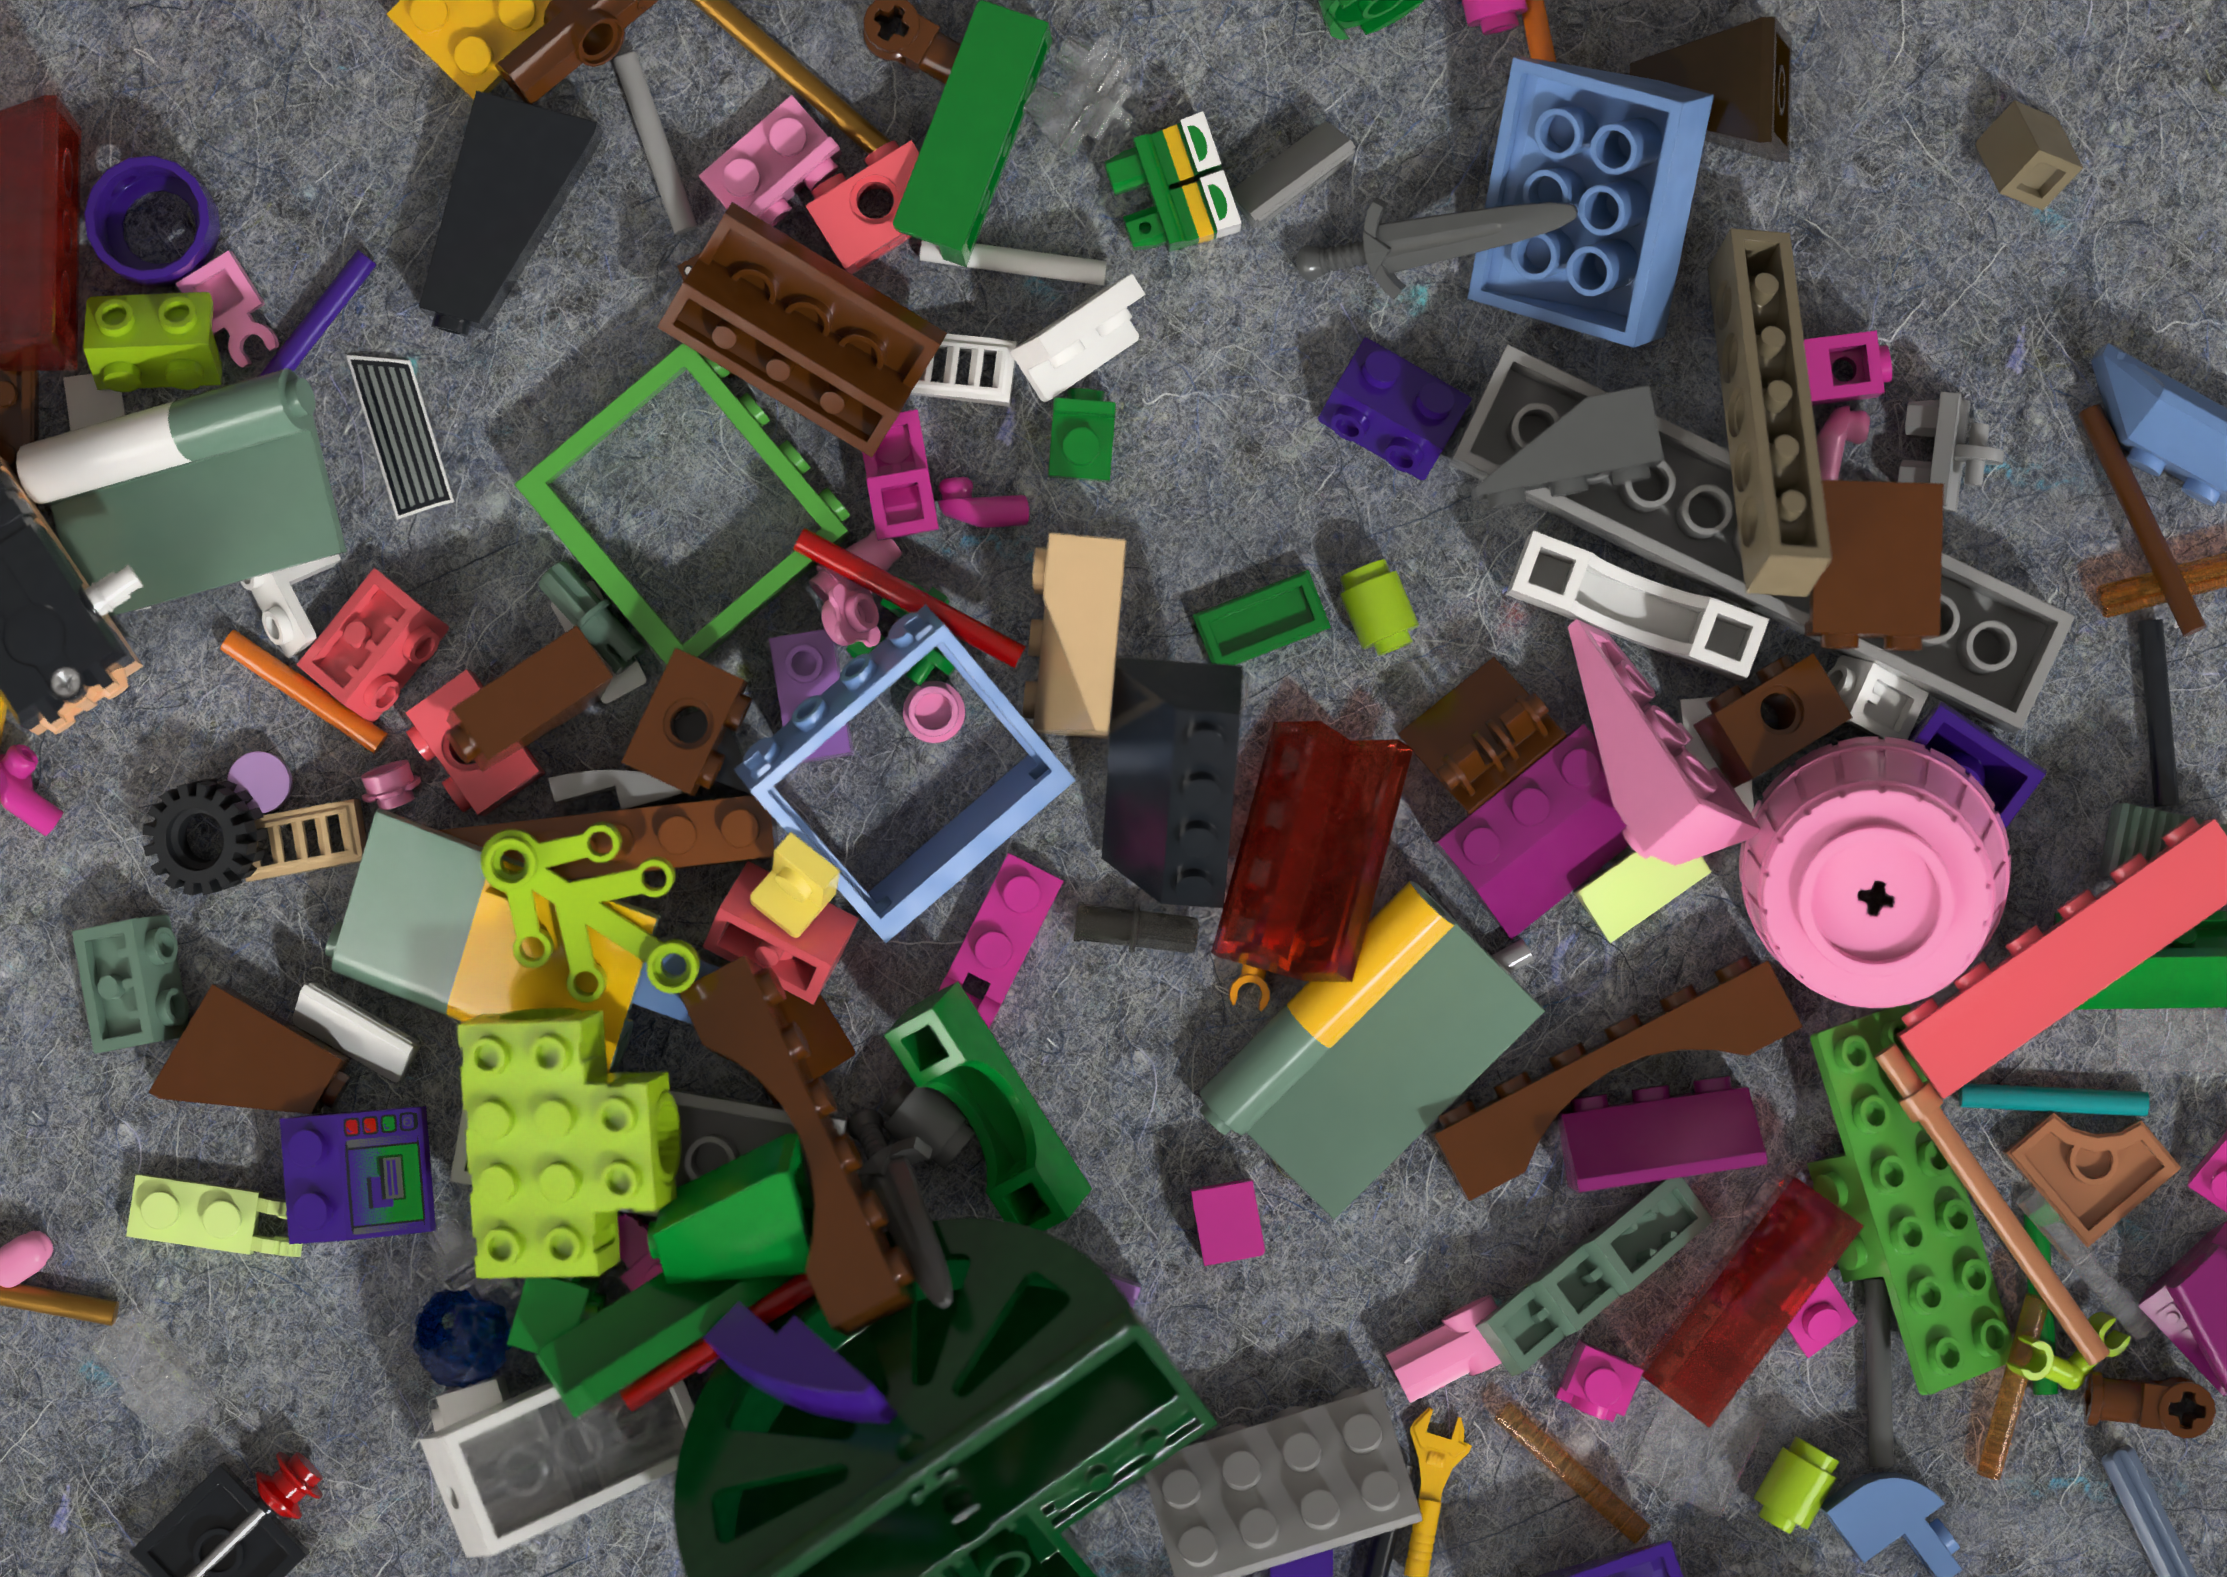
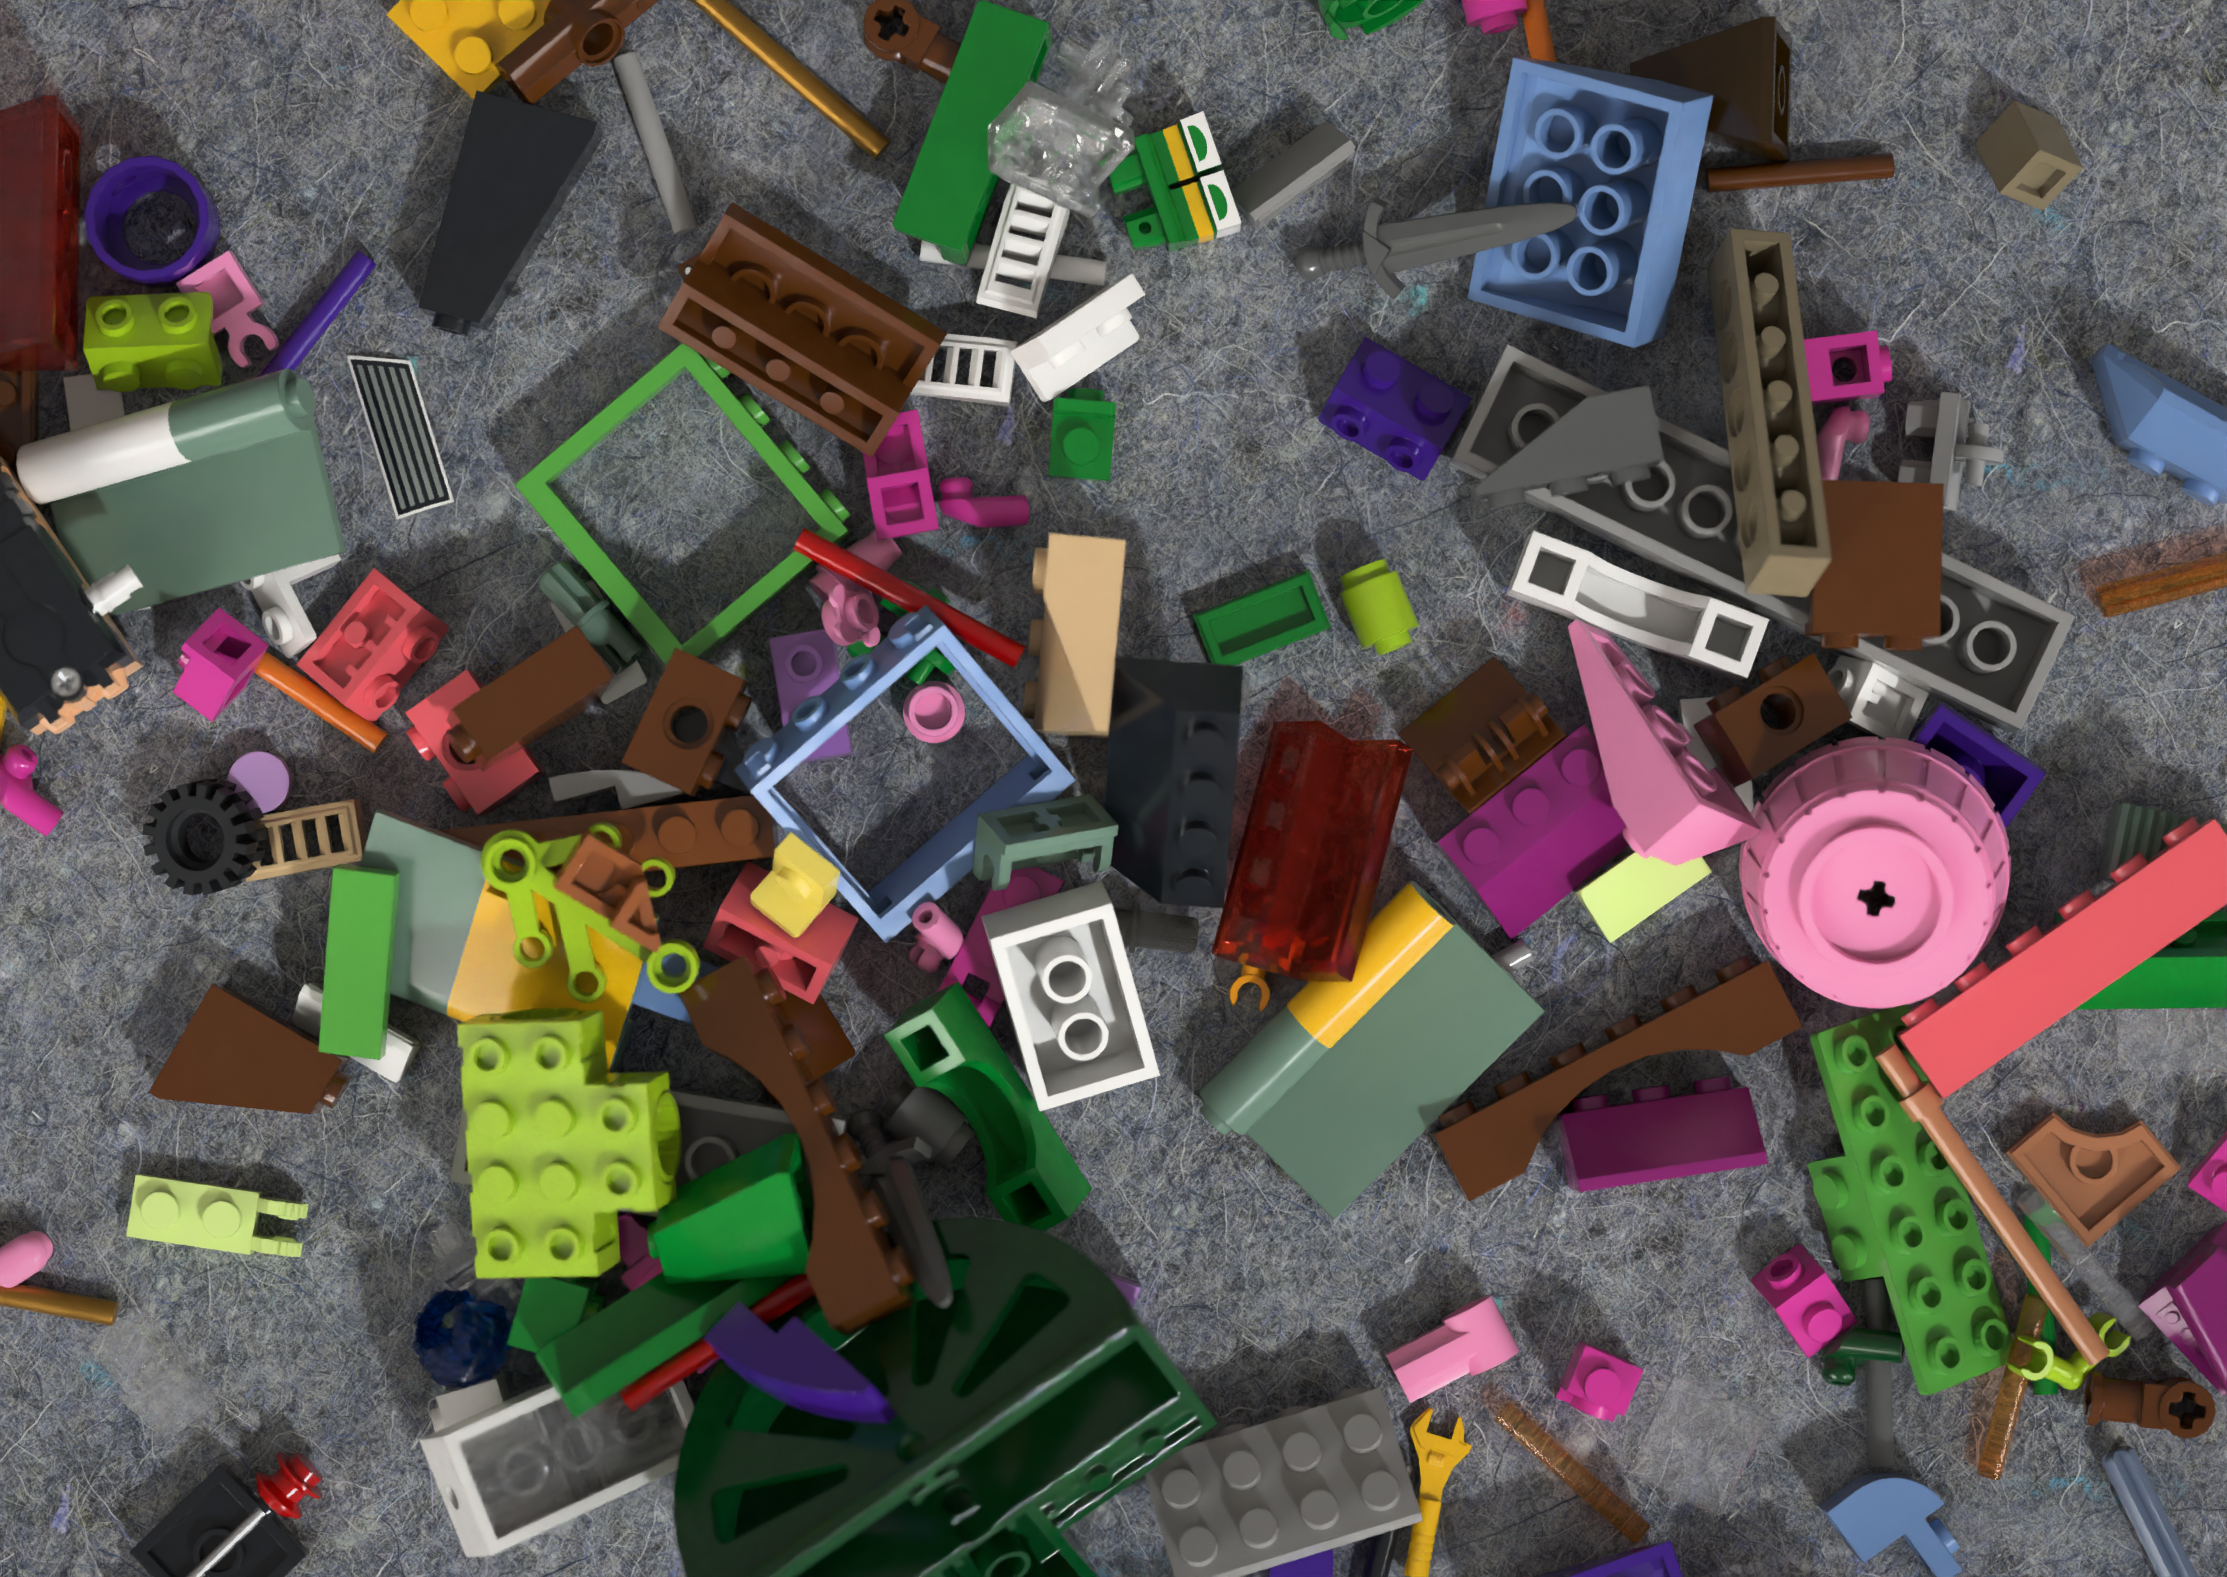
sand green bracket [72,914,189,1054] -> none
dark purple slope [280,1106,436,1244] -> none
bright pink plate [361,760,421,810] -> none
bright pink bracket [698,95,842,227] -> none
coral brick [805,140,919,275] -> none
dark pink panel [1190,1178,1265,1266] -> none
sand green slope [1475,1177,1714,1377] -> none
clear red slope [1640,1174,1864,1428] -> none
lime brick [1753,1436,1840,1534] -> none
teal bar [1958,1083,2149,1117] -> none
reddish brown bar [2078,404,2206,637] -> none
black bar [2138,619,2179,807] -> none
none -> dark pink brick [173,607,269,722]
none -> bright green tile [318,864,400,1060]
none -> dark orange slope [552,828,661,953]
none -> bright pink arm [908,902,963,974]
none -> sand green hinge [973,794,1119,891]
none -> white slope [976,178,1071,319]
none -> white brick [981,881,1160,1112]
none -> clear bracket [988,81,1135,218]
none -> reddish brown bar [1705,153,1894,193]
none -> dark green arm [1820,1327,1905,1386]

